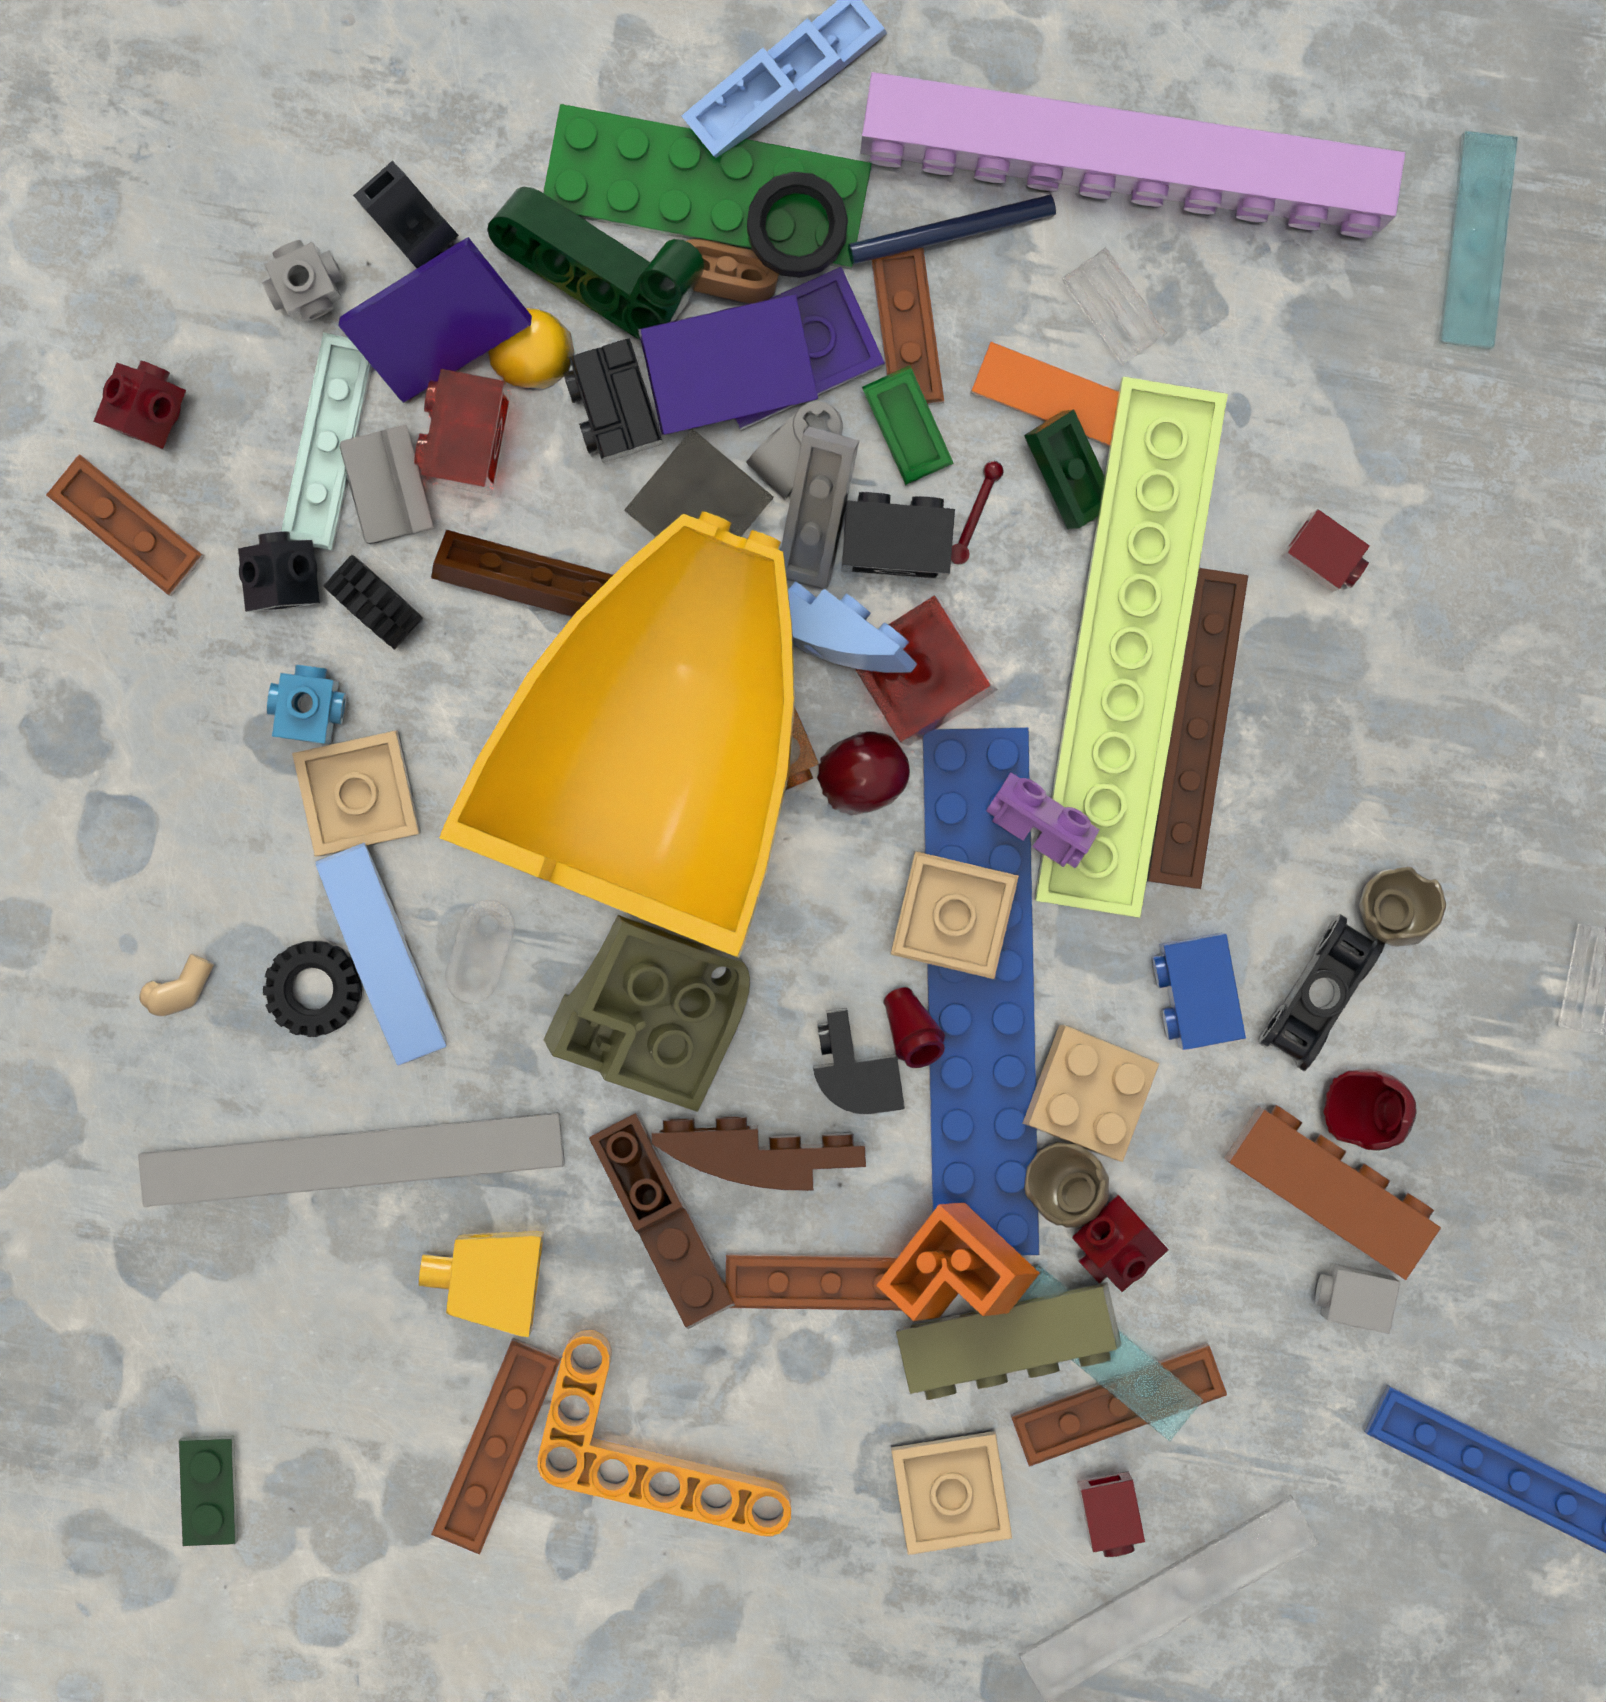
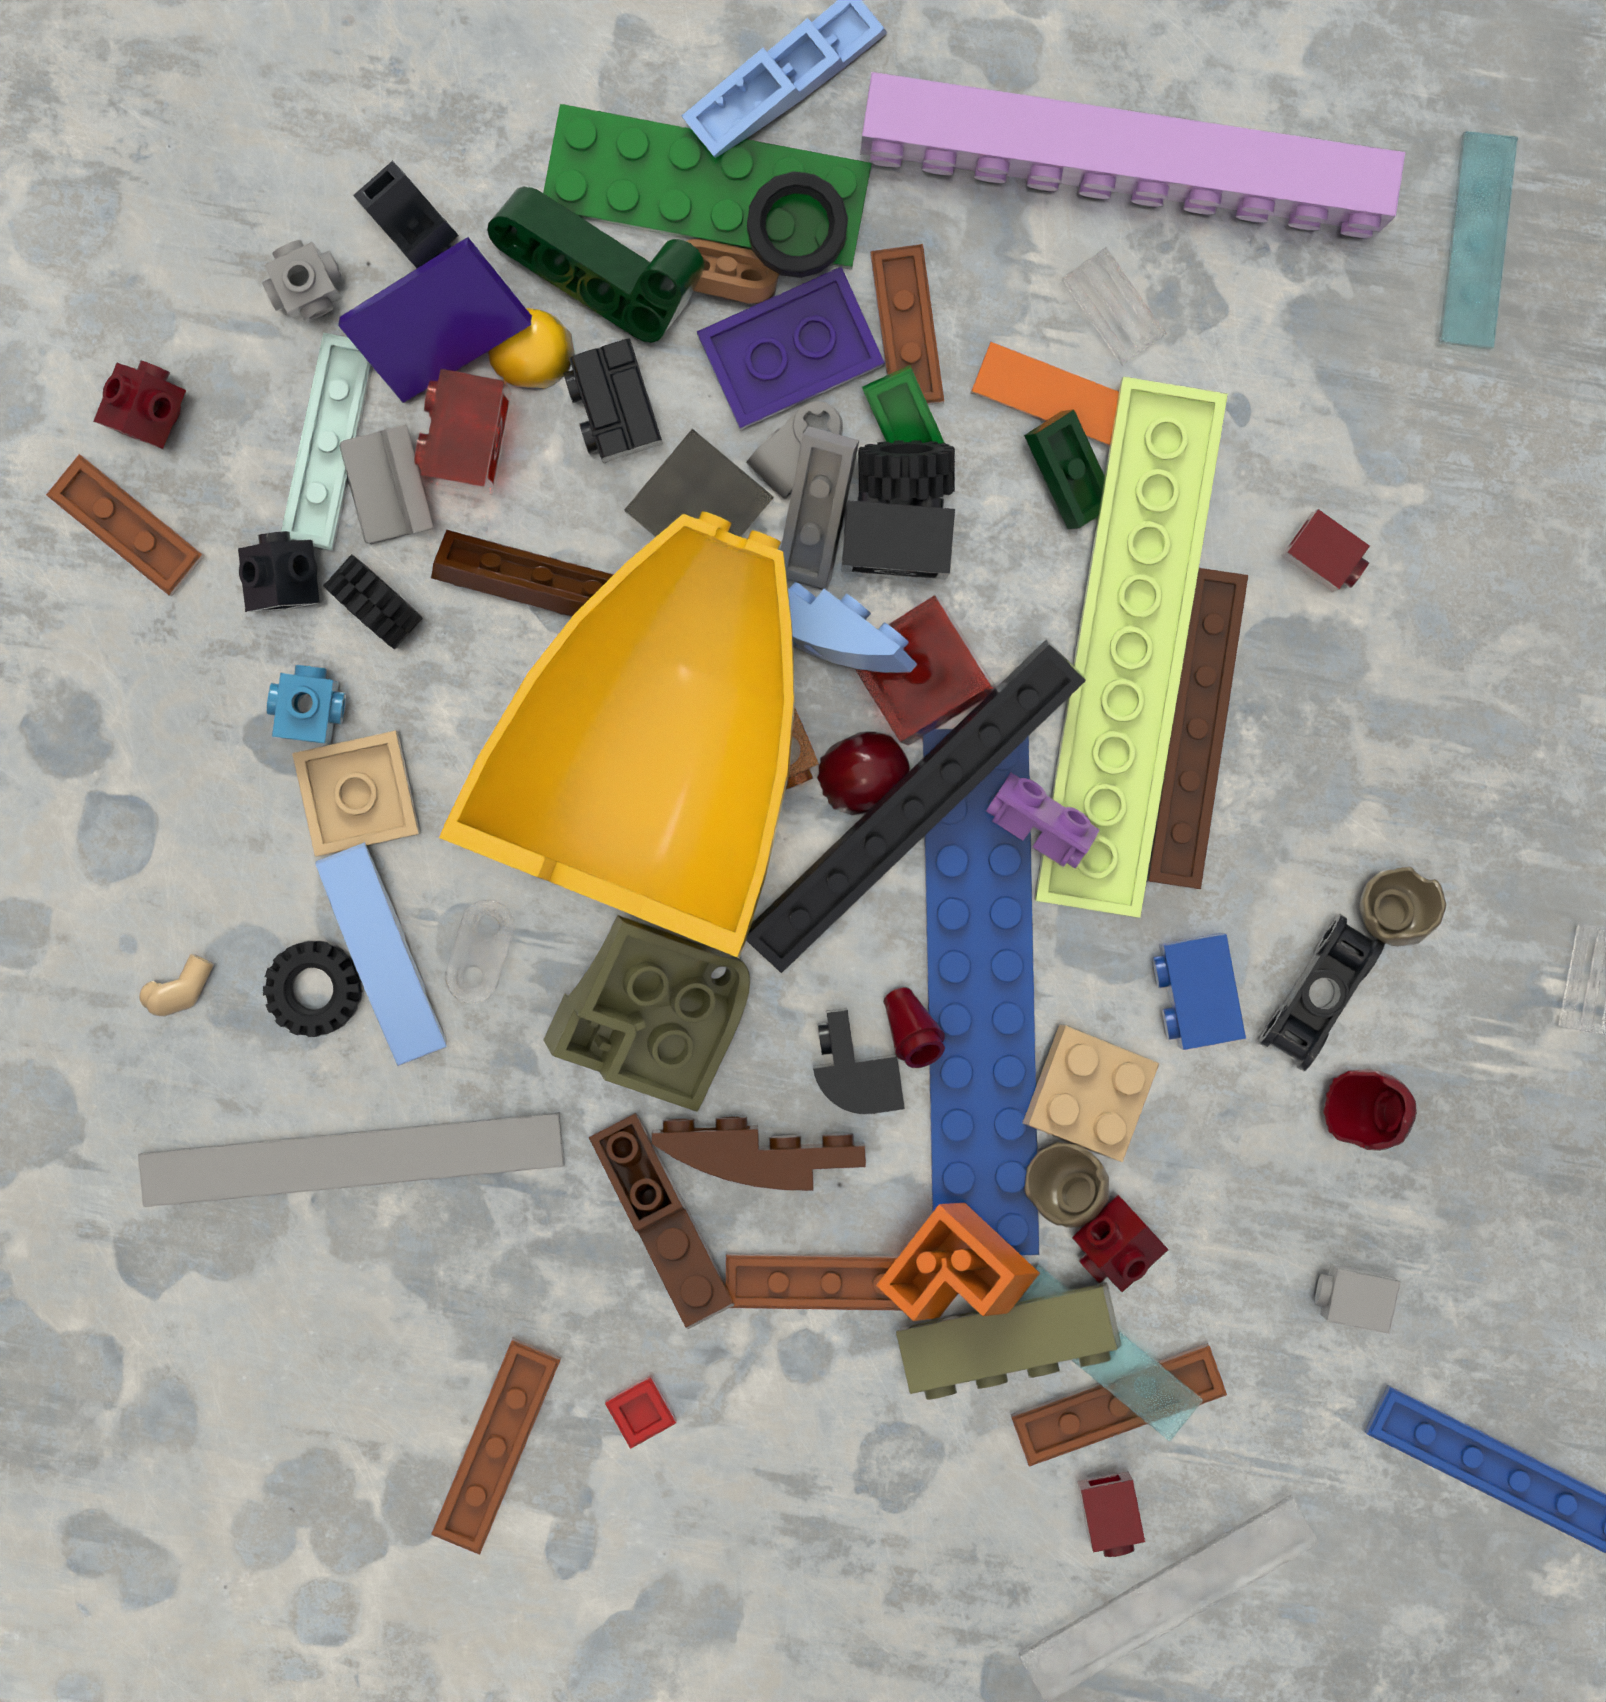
dark green plate [179,1436,238,1546] -> none
yellow torso [419,1231,544,1337] -> none
light orange beam [537,1330,791,1537] -> none
dark purple tile [638,294,818,435] -> none
dark blue bar [848,194,1056,265] -> none
tan tile [890,851,1019,979] -> none
tan plate [891,1431,1012,1555] -> none
dark red hinge [951,461,1004,565] -> none
dark orange brick [1224,1105,1441,1280] -> none
none -> red tile [605,1375,677,1449]
none -> black plate [746,639,1086,973]
none -> black tyre [858,440,955,500]

